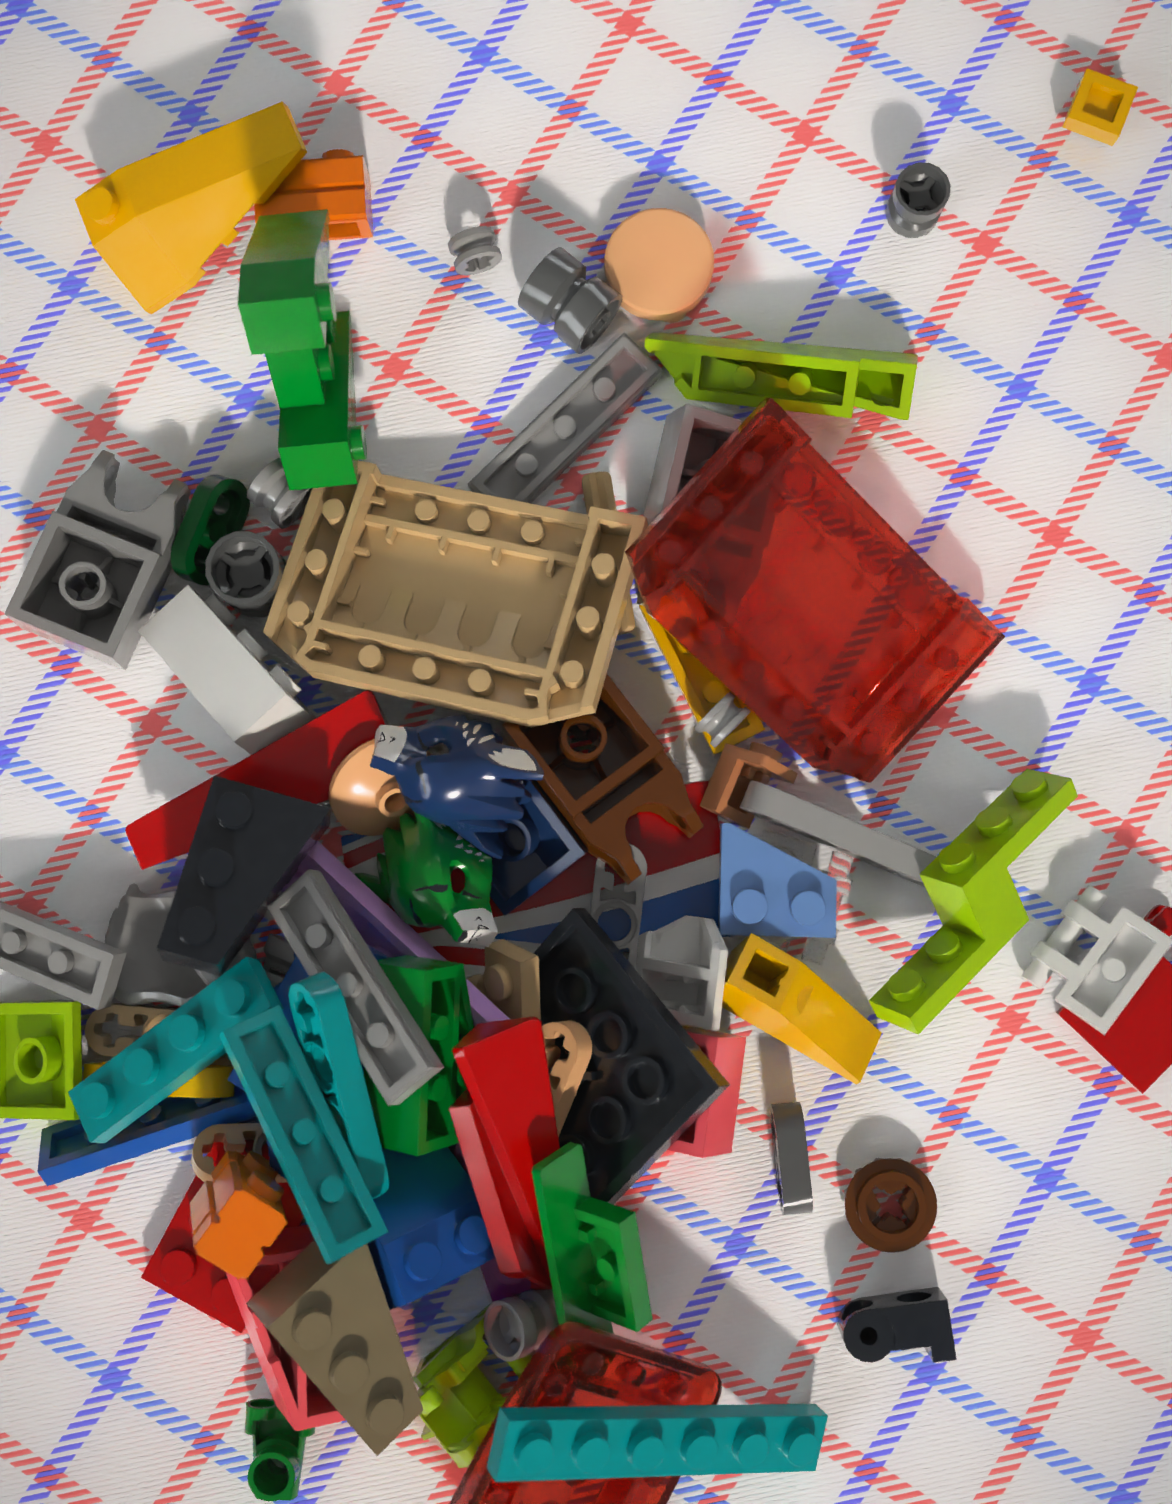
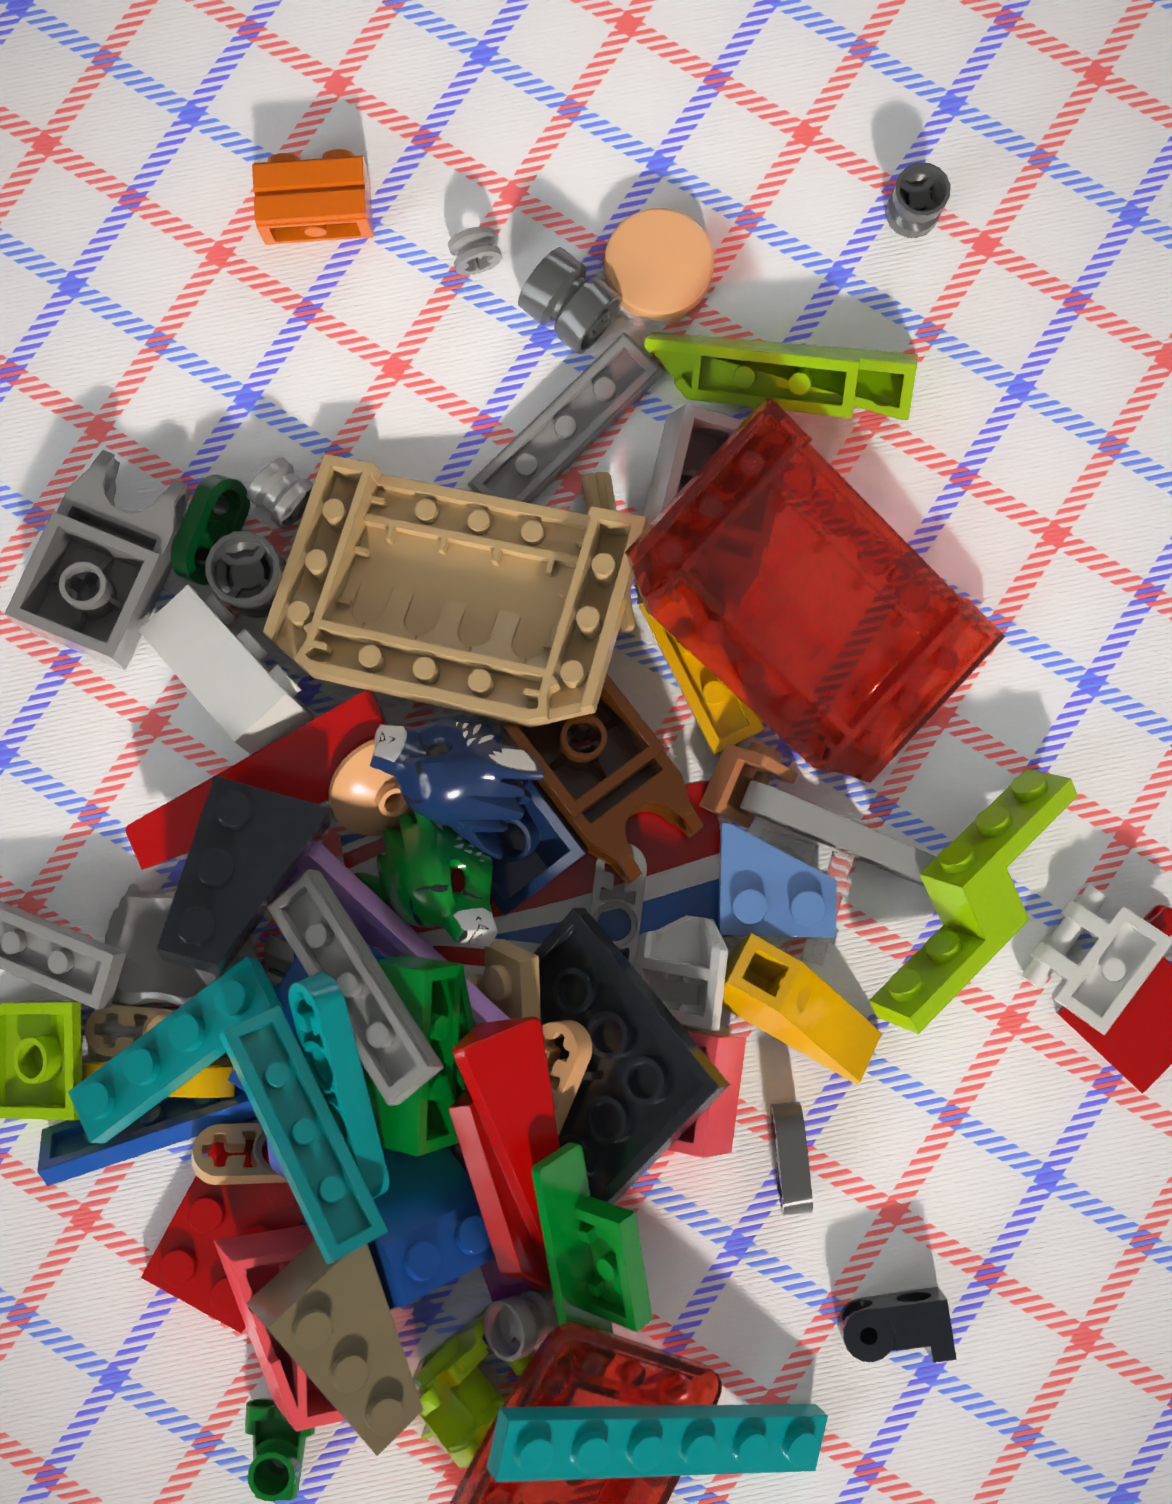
yellow wedge [75,102,307,314] -> none
orange brick [190,1150,287,1280] -> none
green wedge [237,209,367,491] -> none
light grey bush [694,692,751,748] -> none
reddish brown gear [844,1158,937,1253] -> none
yellow plate [1062,68,1138,146] -> none

